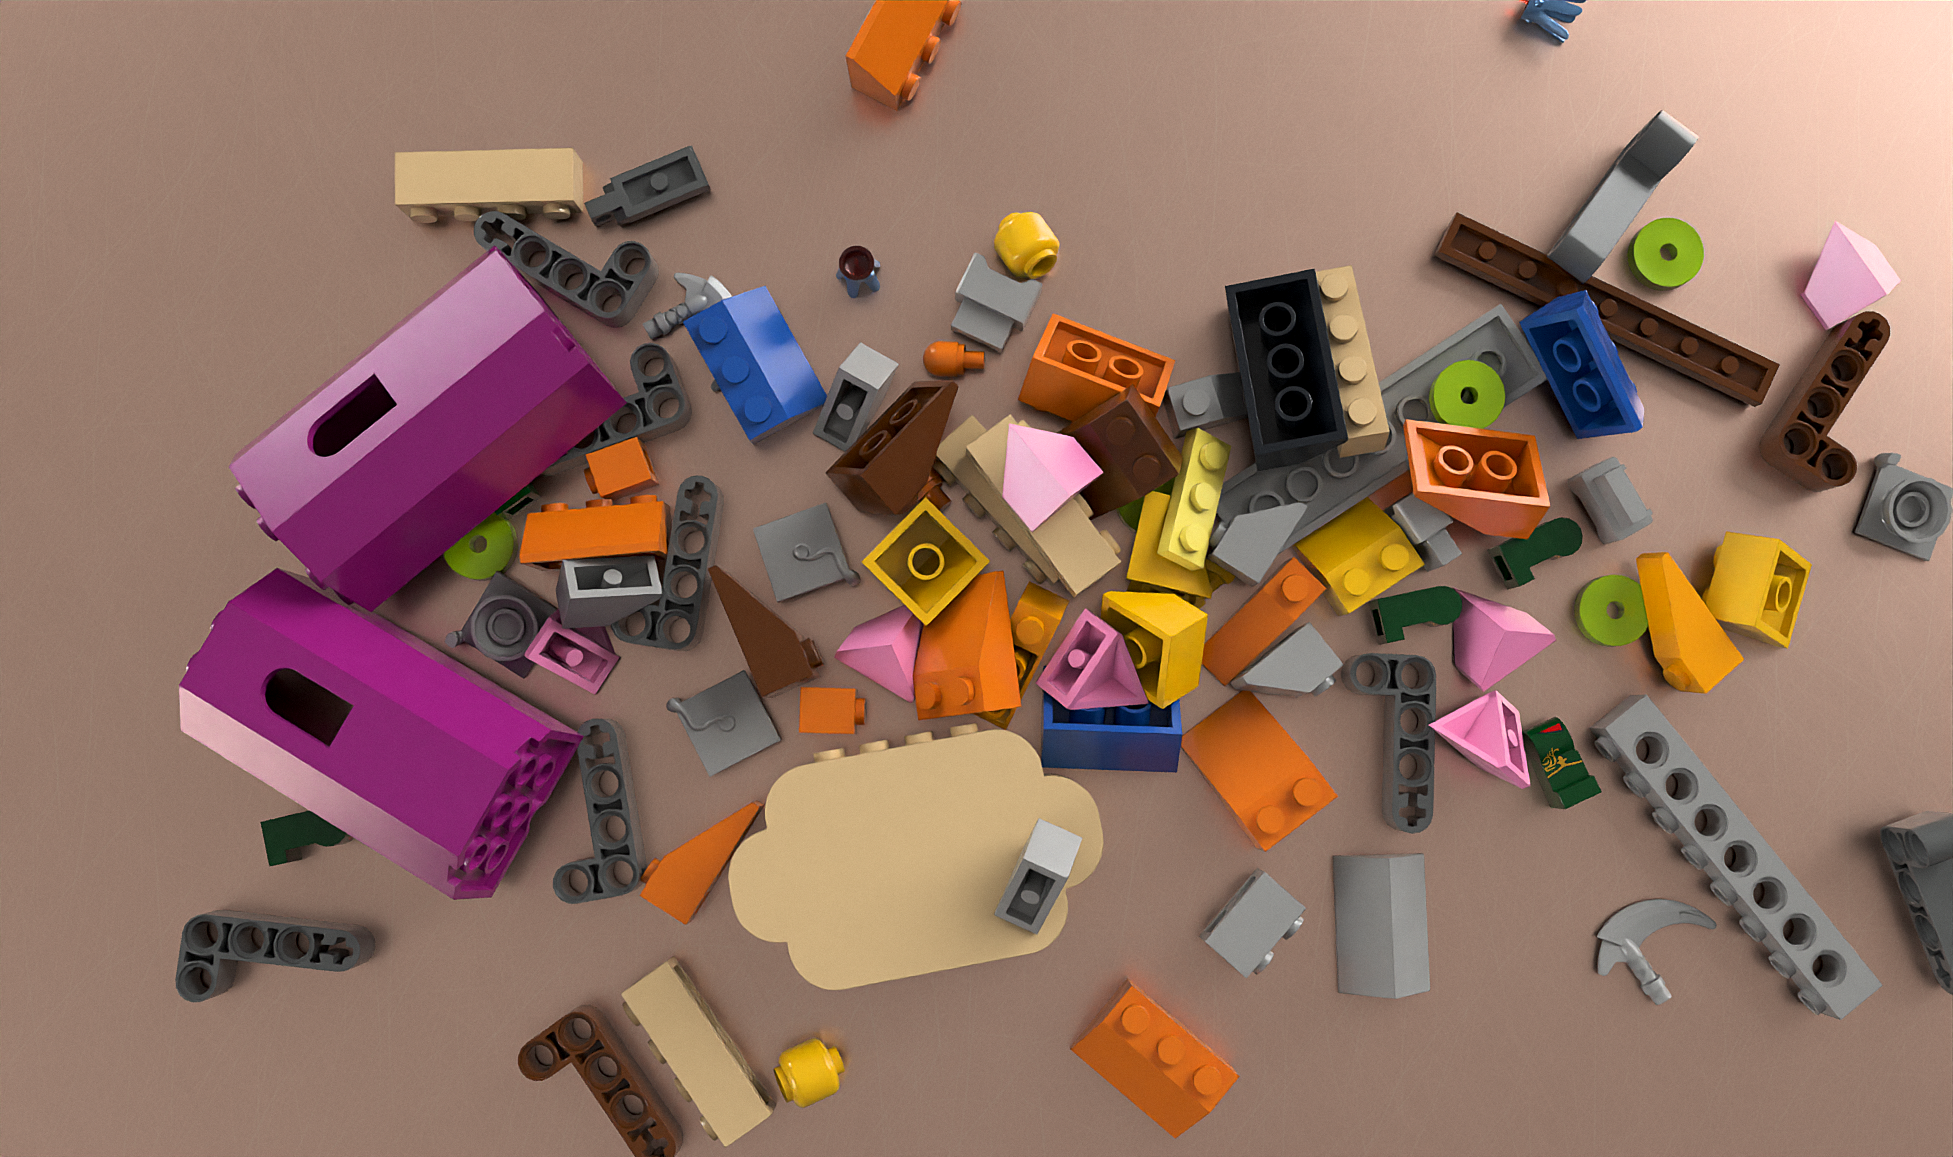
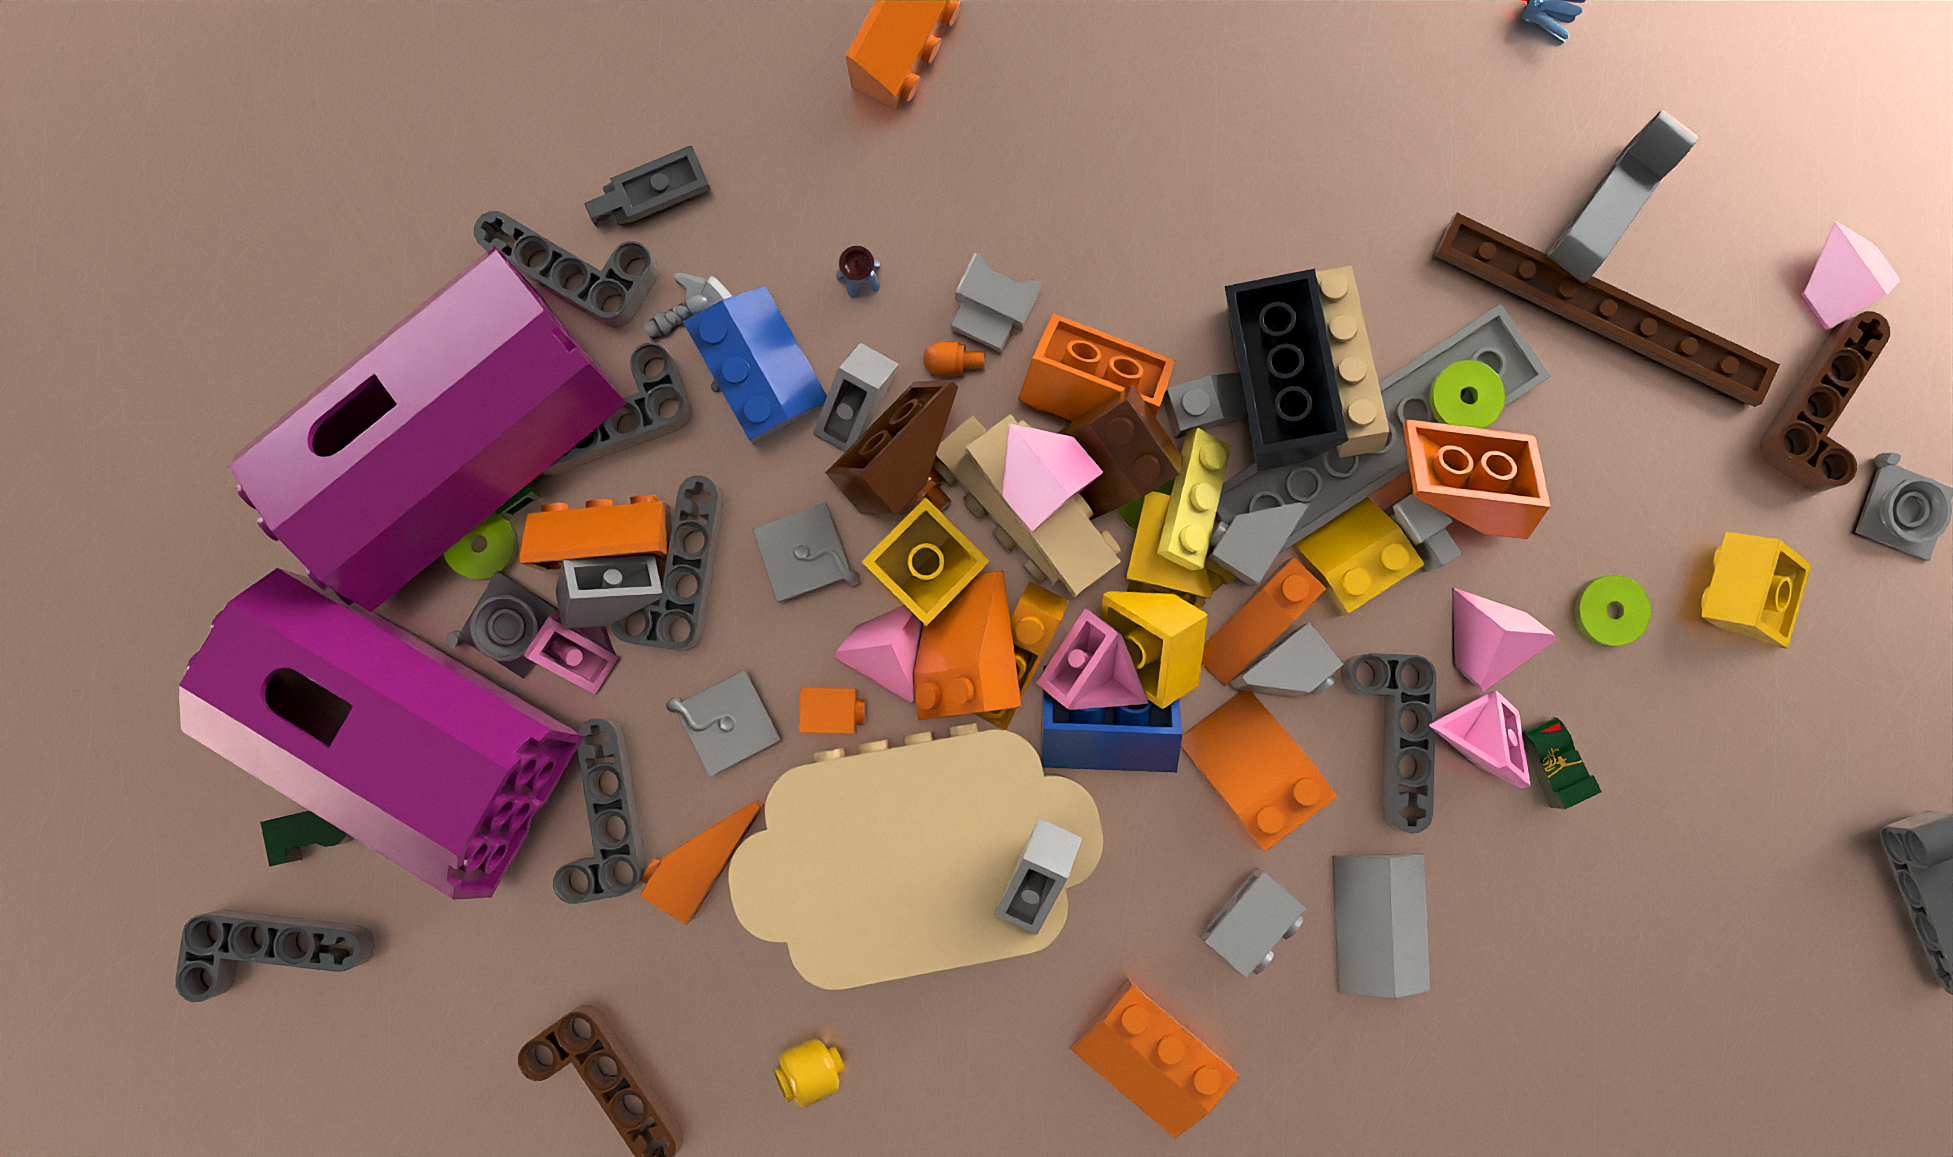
tan brick [395,148,583,223] -> none
orange brick [584,437,659,501] -> none
tan brick [621,956,776,1148] -> none
reddish brown slope [708,565,824,698] -> none
yellow head [994,212,1059,279] -> none
dark green leg [1368,586,1462,645] -> none
dark green leg [1488,517,1583,590] -> none
blue slope [1519,290,1645,439] -> none
light grey piece [1567,457,1653,544] -> none
light grey brick [1589,695,1883,1020] -> none
light grey piece [1597,899,1717,1005] -> none
lime piece [1627,218,1704,291] -> none
light orange slope [1636,552,1744,694] -> none

